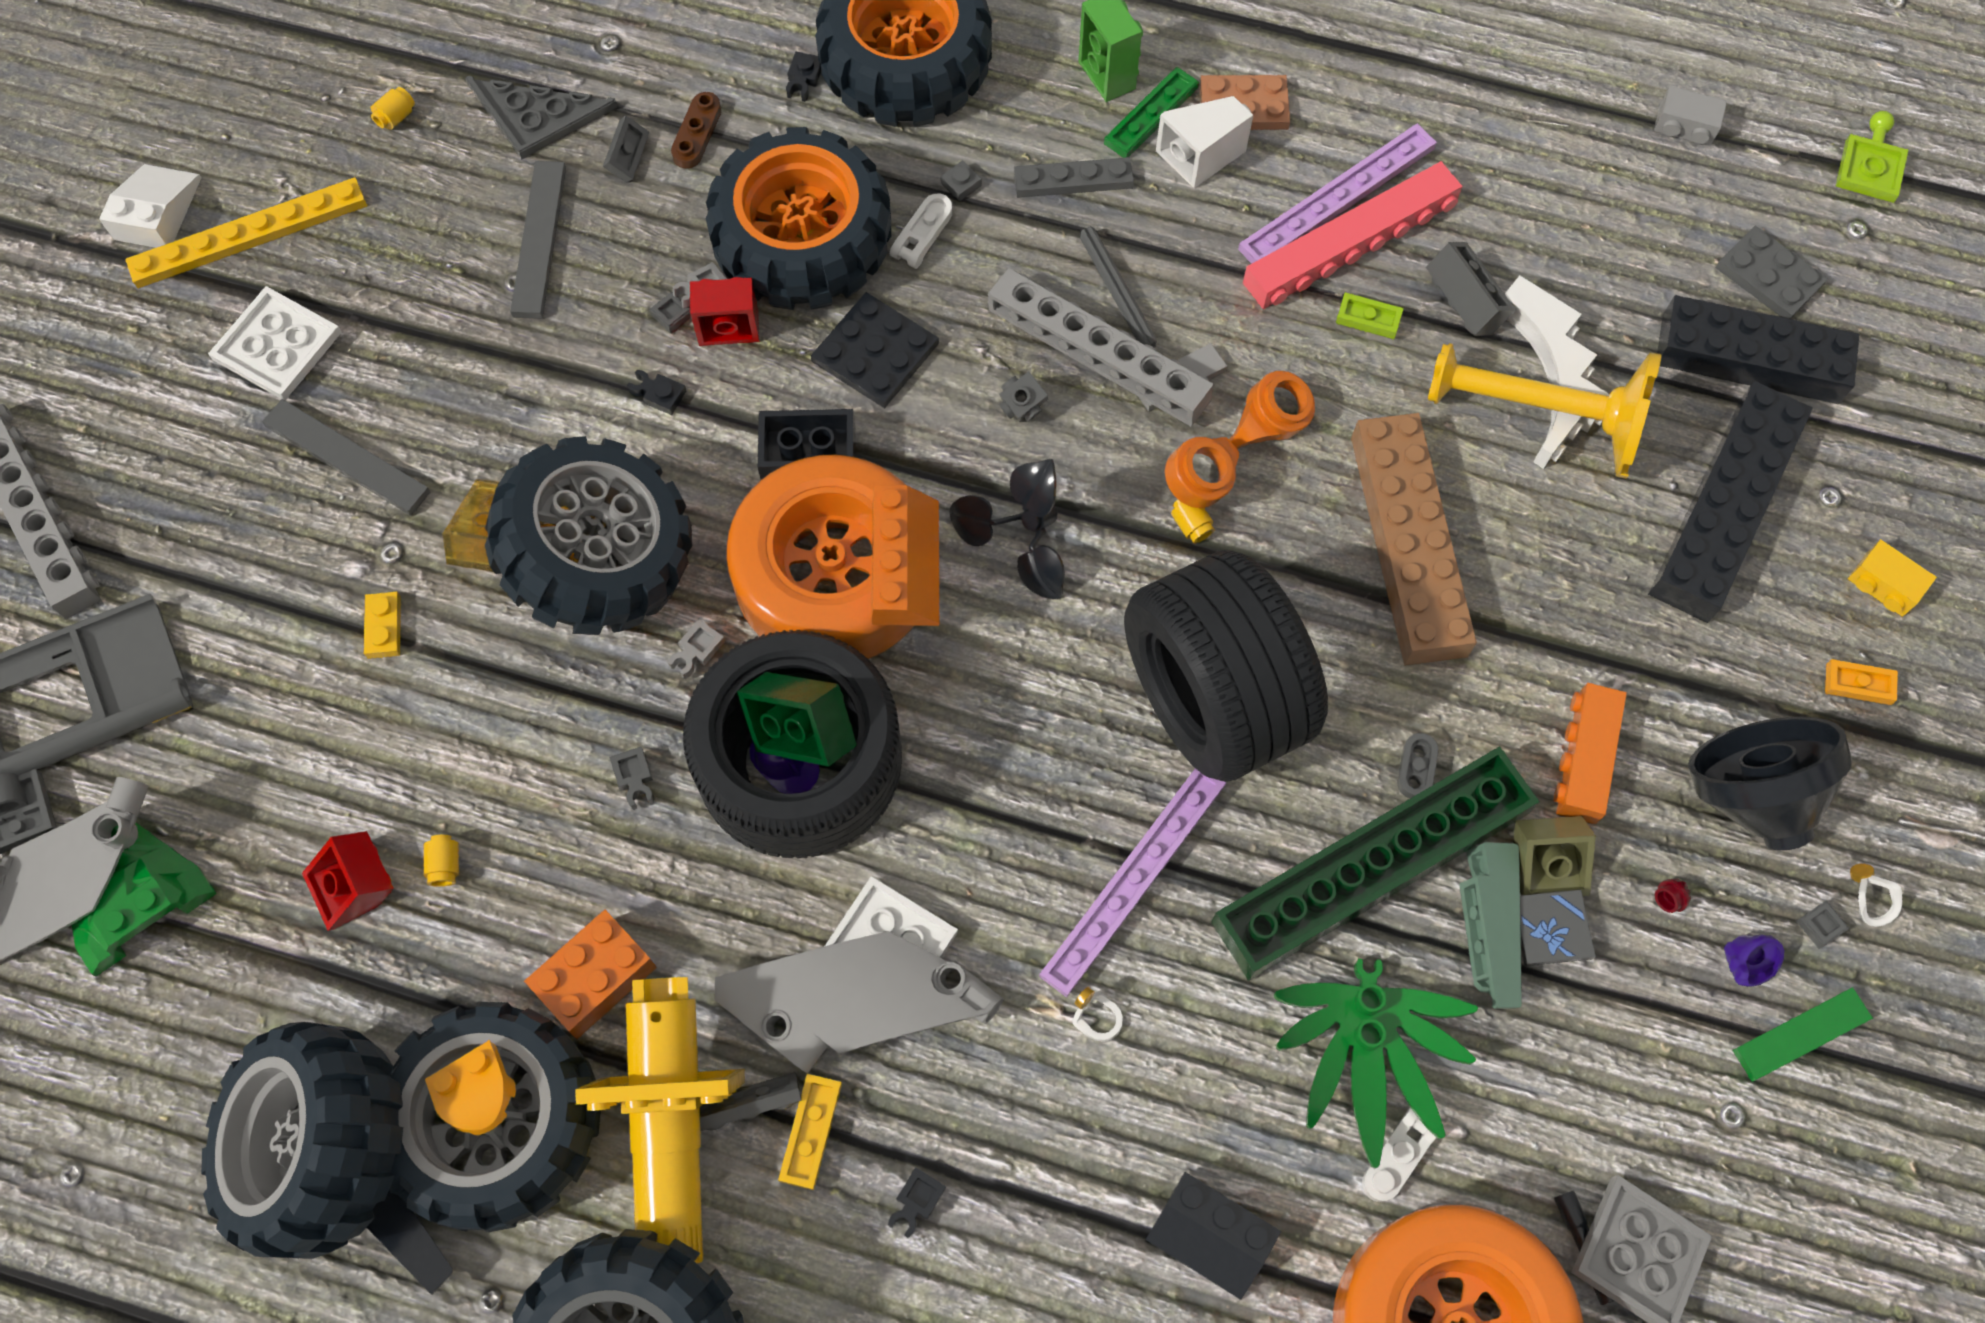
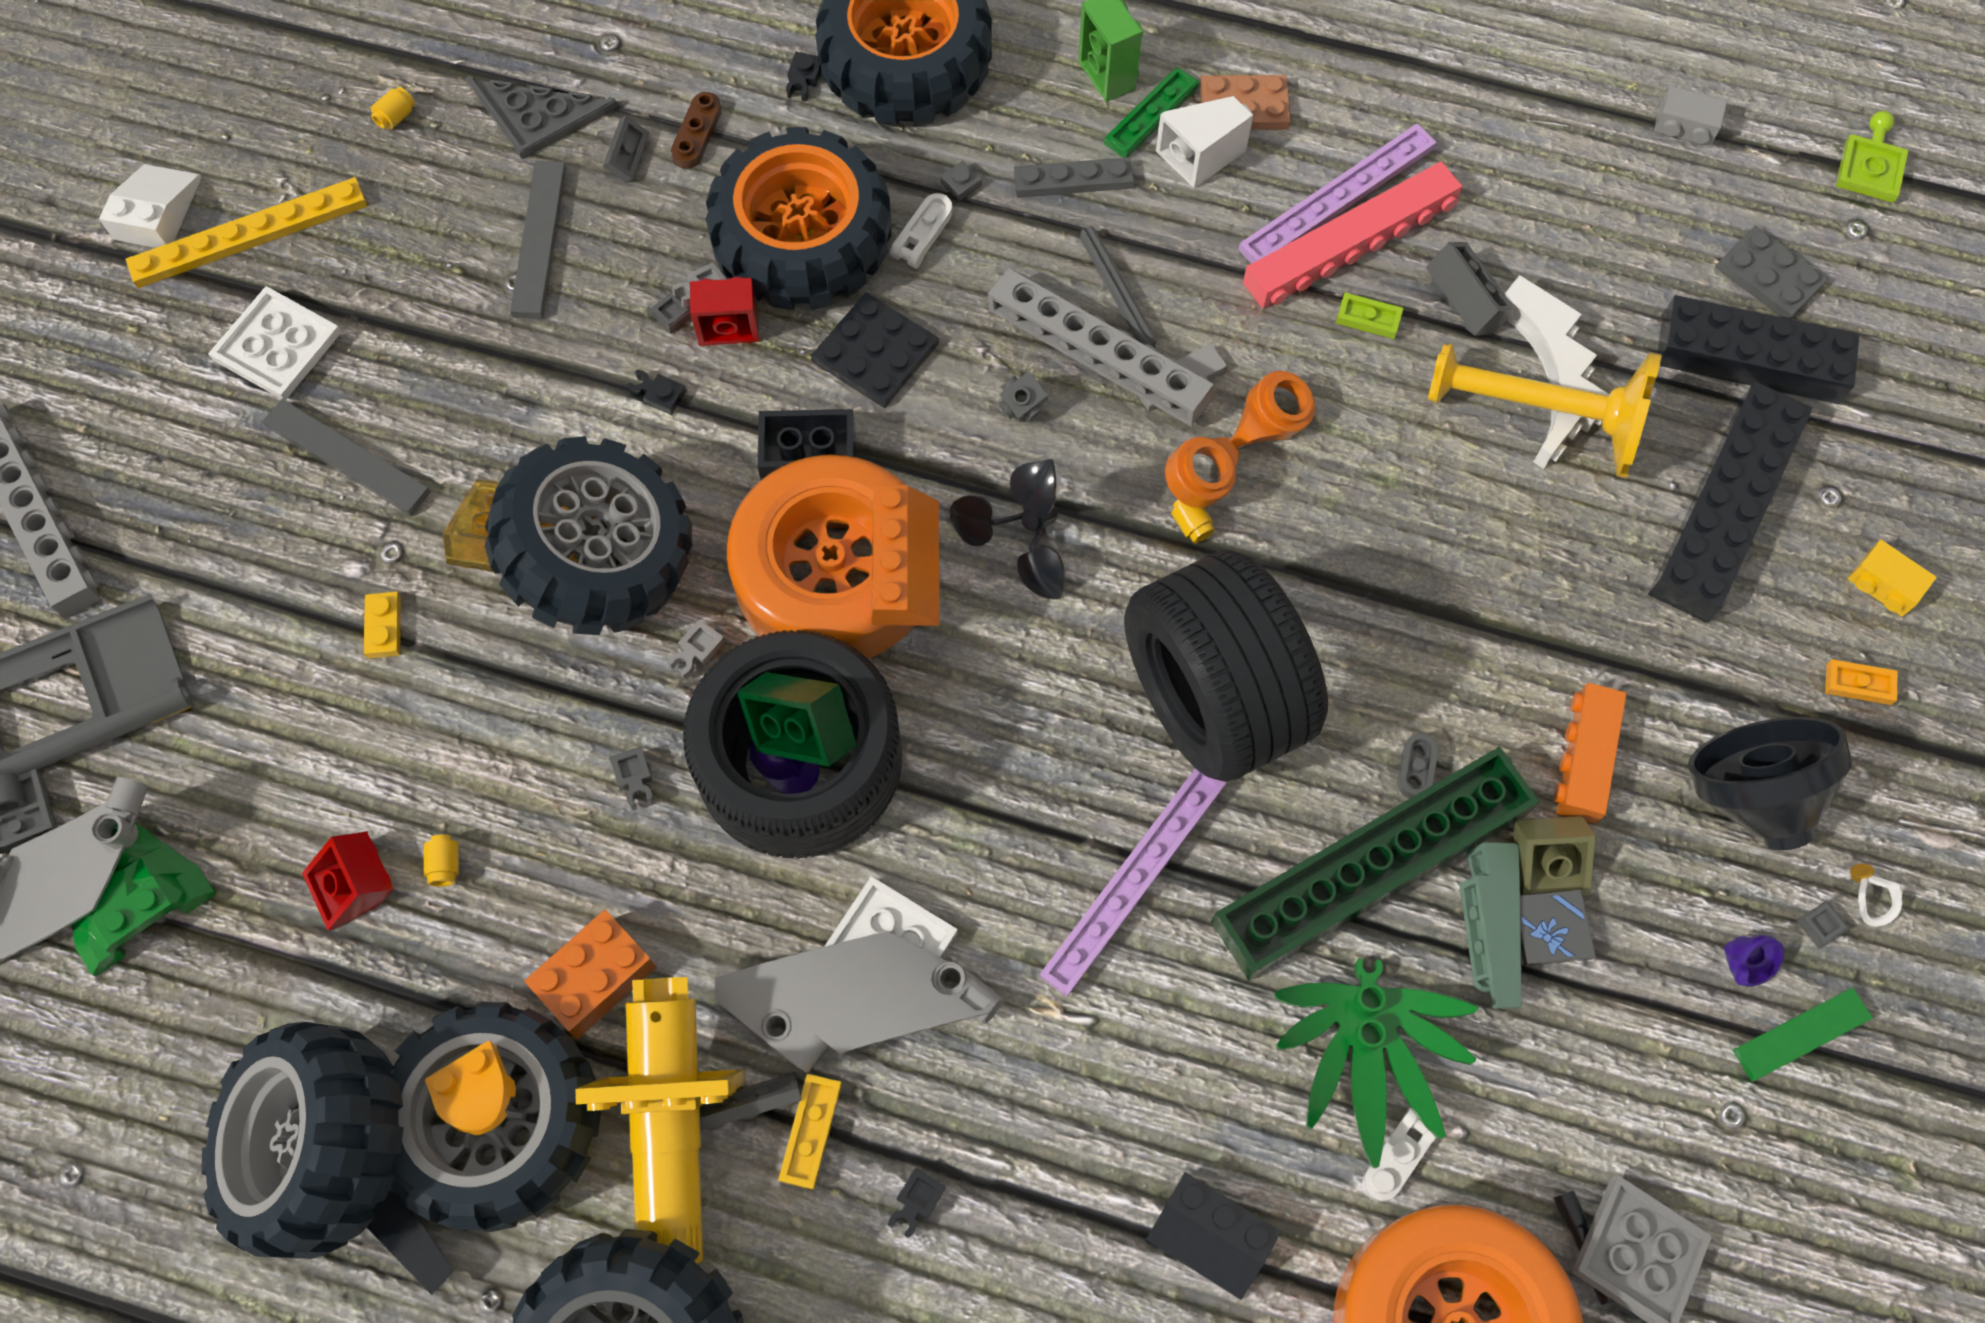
white piece [1072,987,1123,1042] -> none
medium nougat brick [1351,413,1477,666] -> none
dark red plate [1655,878,1691,913] -> none

